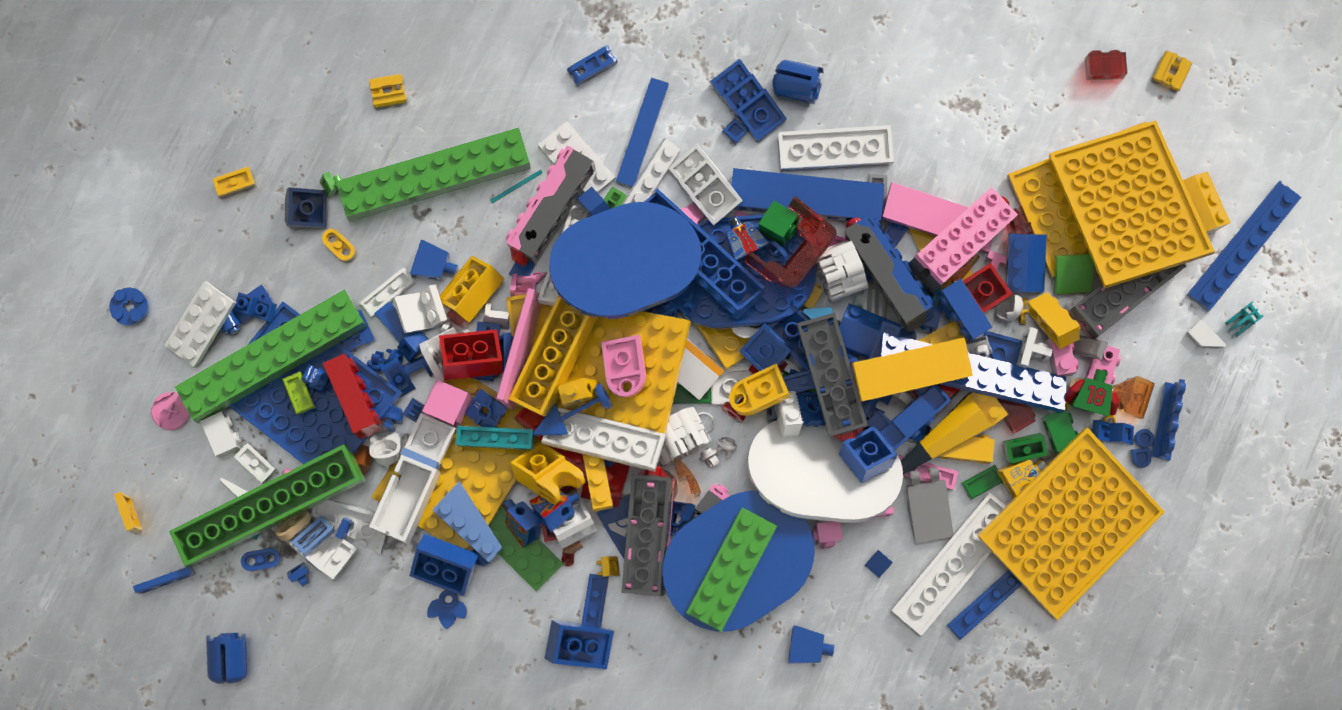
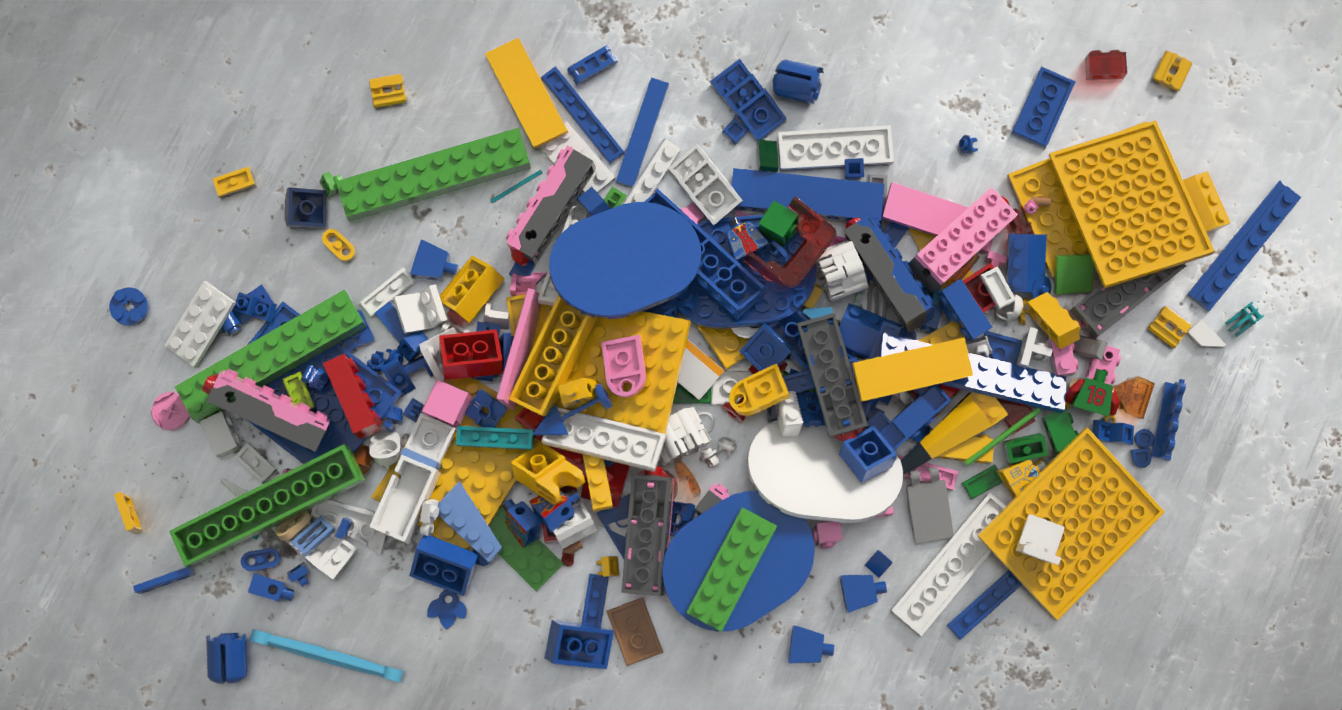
none -> piece [202,369,330,452]
none -> blue torso [248,573,294,602]
none -> medium azure piece [250,629,404,683]
none -> white plate [420,499,439,536]
none -> yellow tile [485,38,568,149]
none -> blue tile [541,66,625,165]
none -> medium nougat tile [606,597,663,666]
none -> dark green tile [757,139,779,172]
none -> blue torso [839,575,887,613]
none -> blue slope [844,158,864,178]
none -> blue plate [959,135,978,154]
none -> bright green axle [964,407,1041,466]
none -> white tile [980,267,1016,310]
none -> blue tile [1011,66,1076,149]
none -> white bracket [1016,514,1064,565]
none -> arm [1024,196,1051,214]
none -> blue piece [1032,275,1052,299]
none -> yellow piece [1148,305,1192,349]

